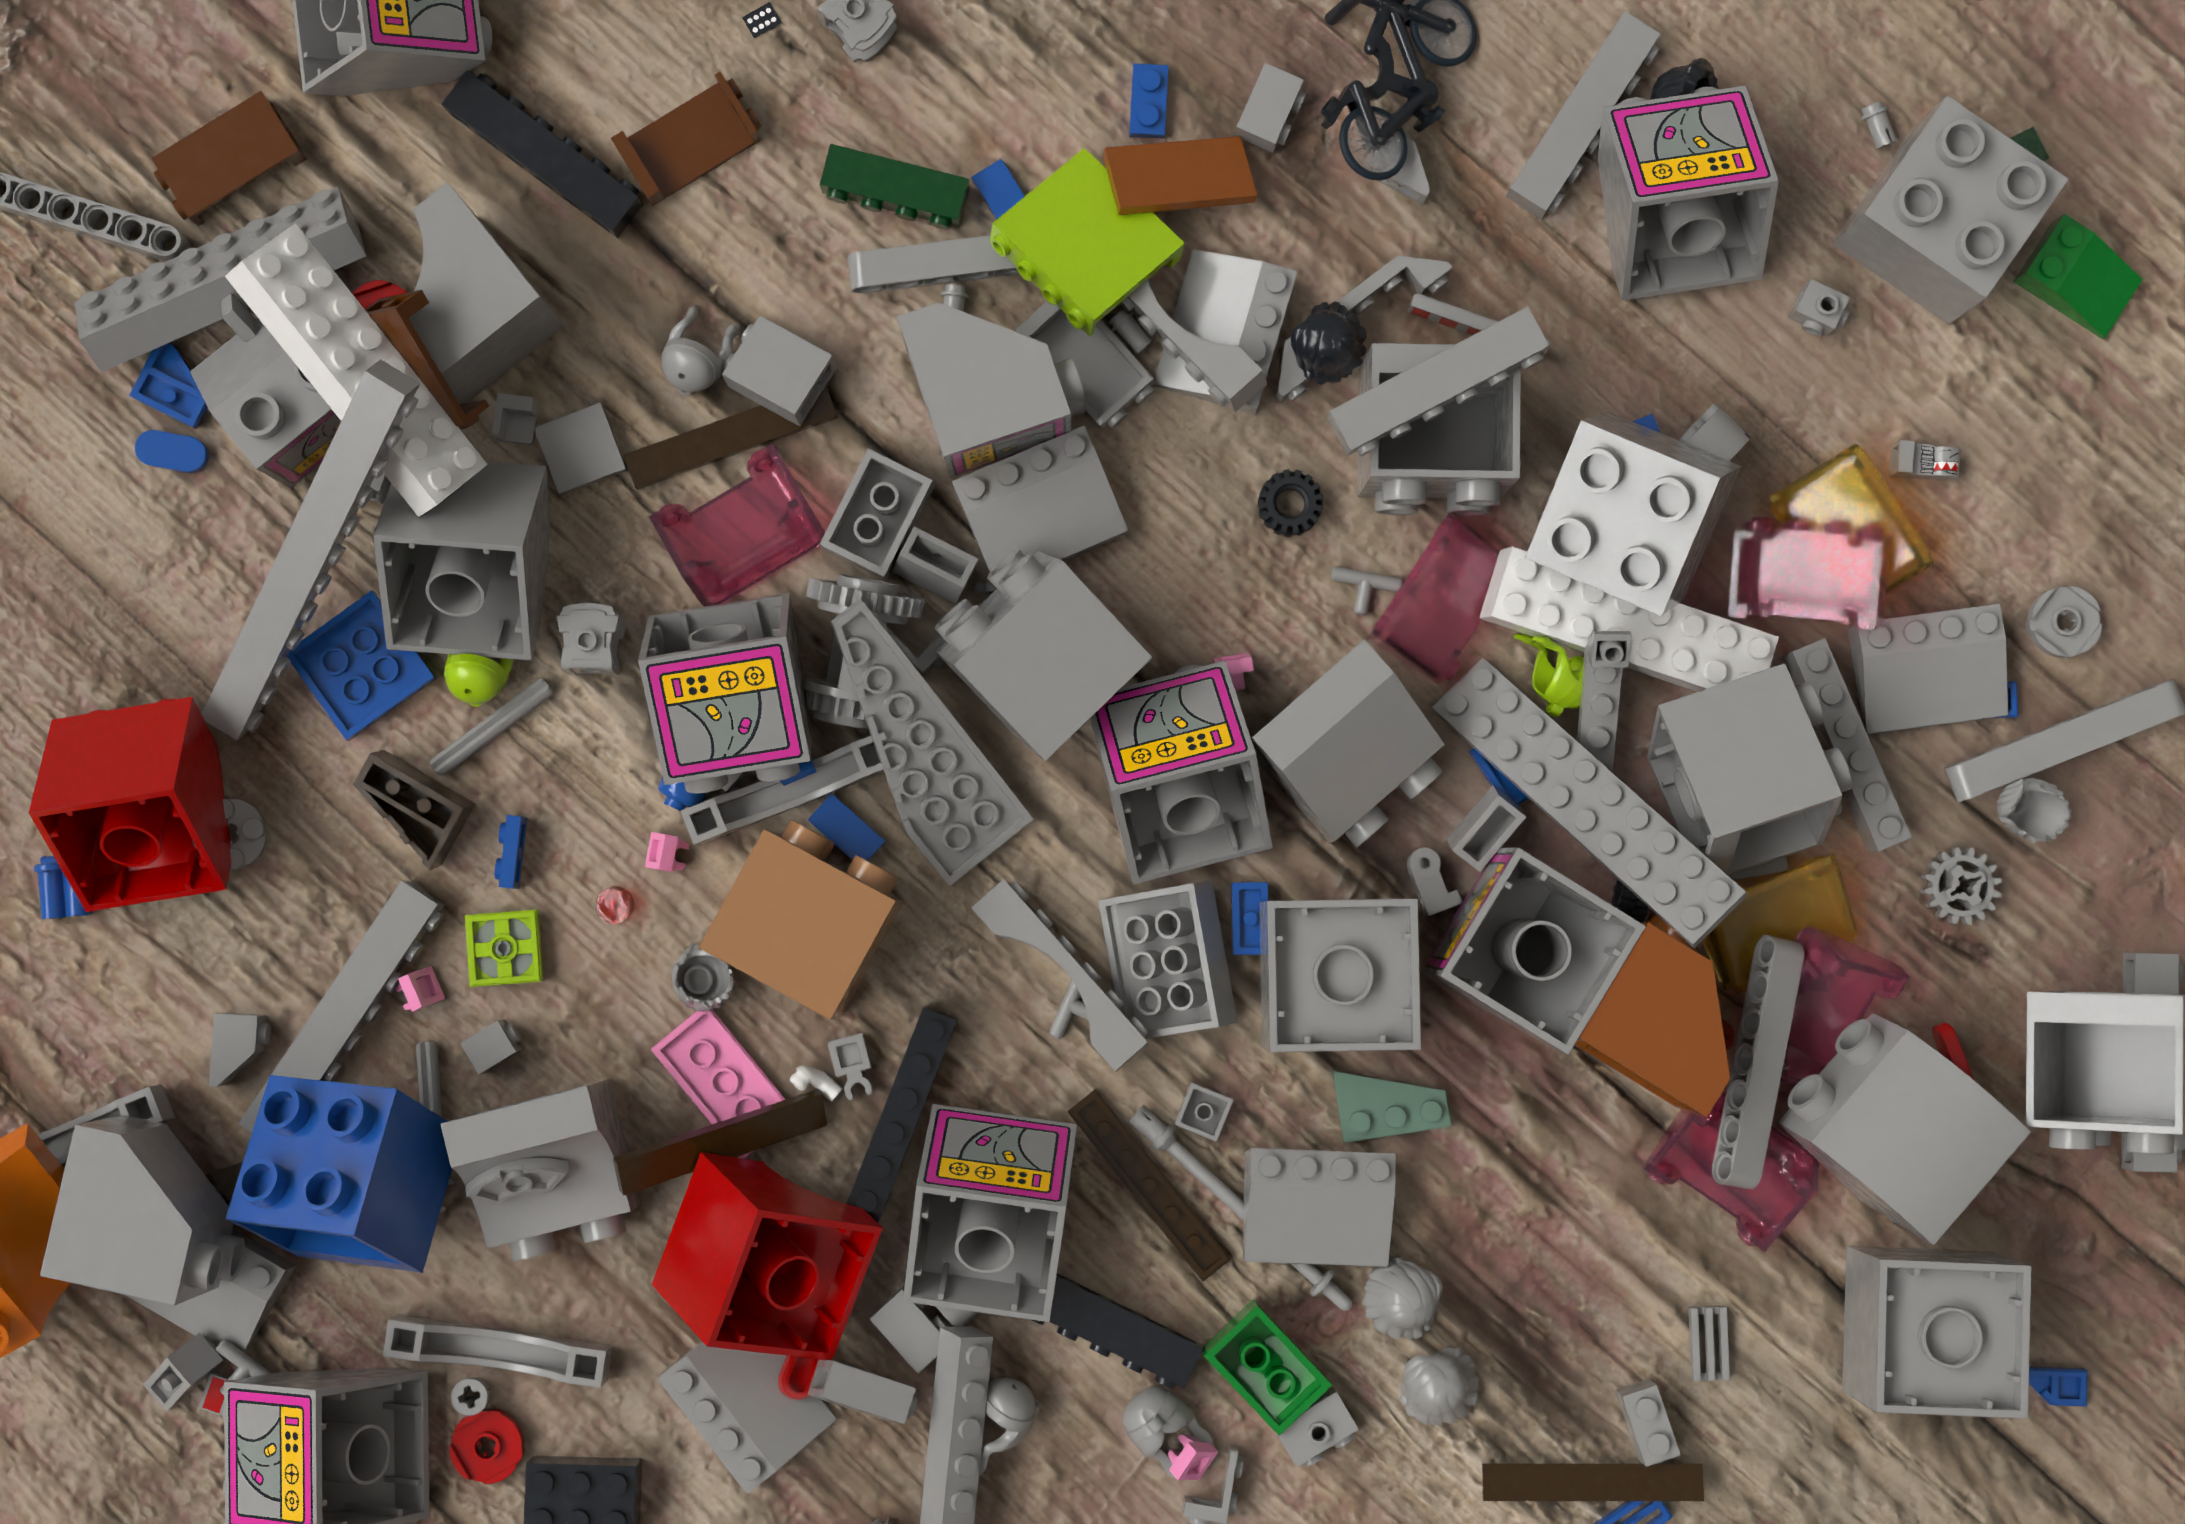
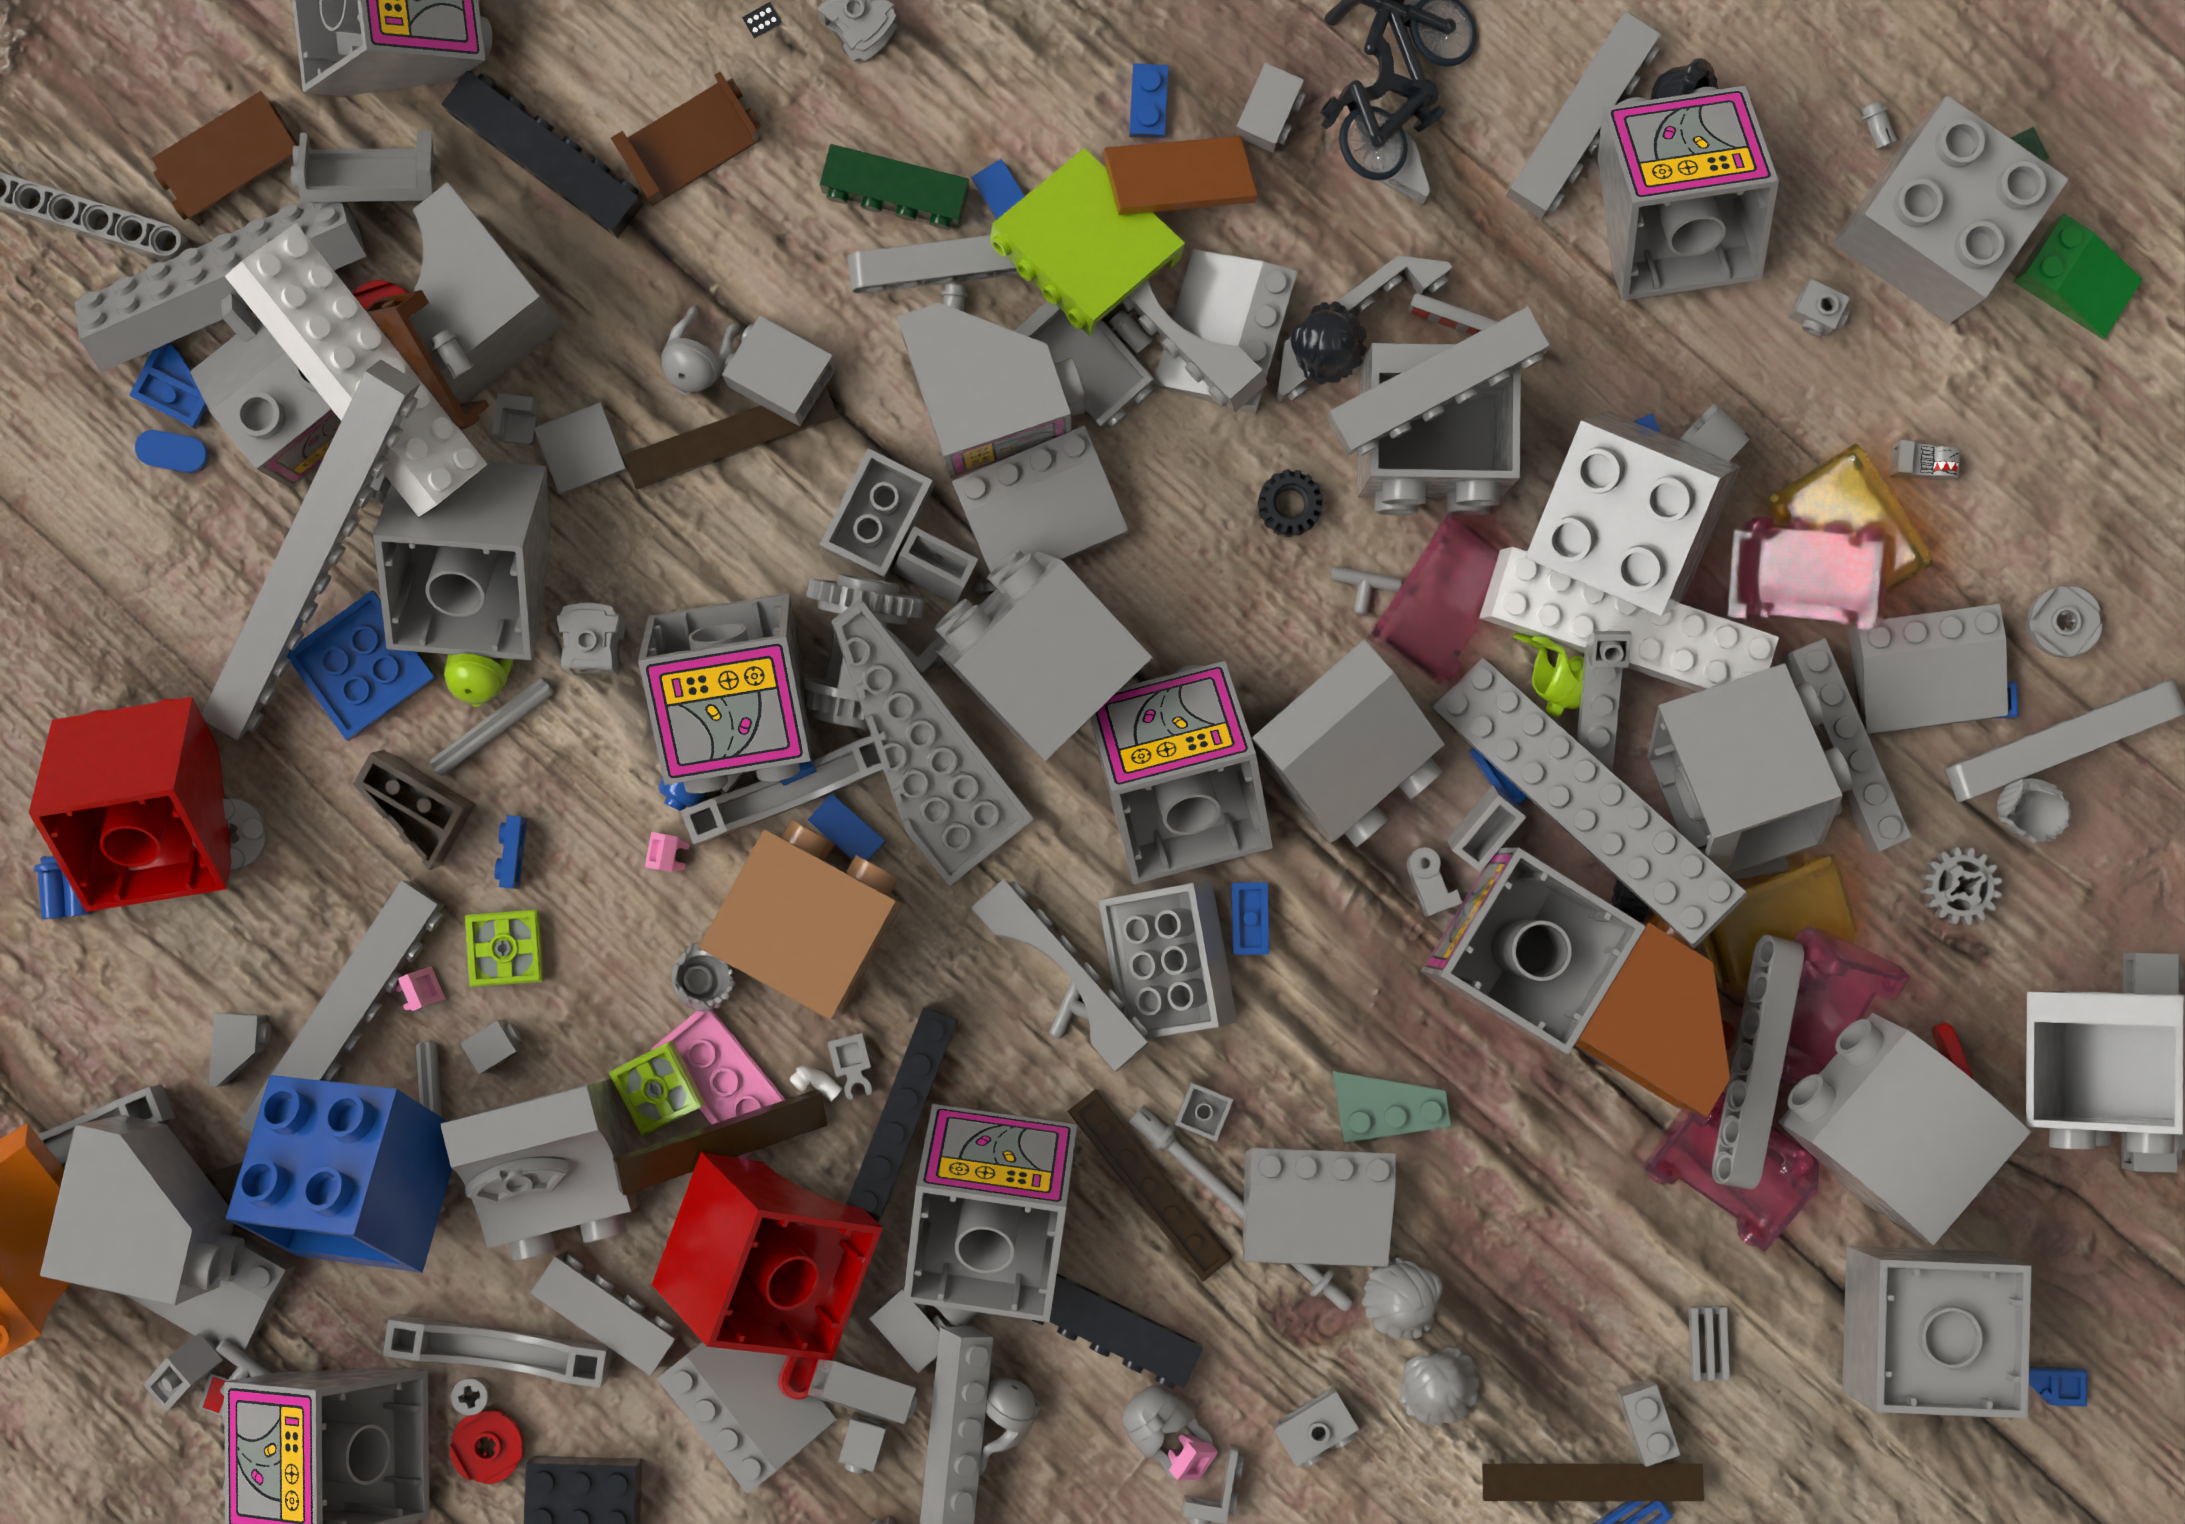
clear red tile [596,886,634,924] -> none
clear pink windscreen [649,444,825,607] -> none
green slope [1202,1299,1332,1436] -> none
bright pink tile [1213,652,1254,691] -> none
light grey piece [1259,899,1421,1052] -> none
none -> light grey panel [291,130,435,202]
none -> light grey pin [430,329,474,379]
none -> light grey brick [530,1253,680,1376]
none -> lime piece [608,1040,705,1136]
none -> light grey brick [838,1413,888,1474]

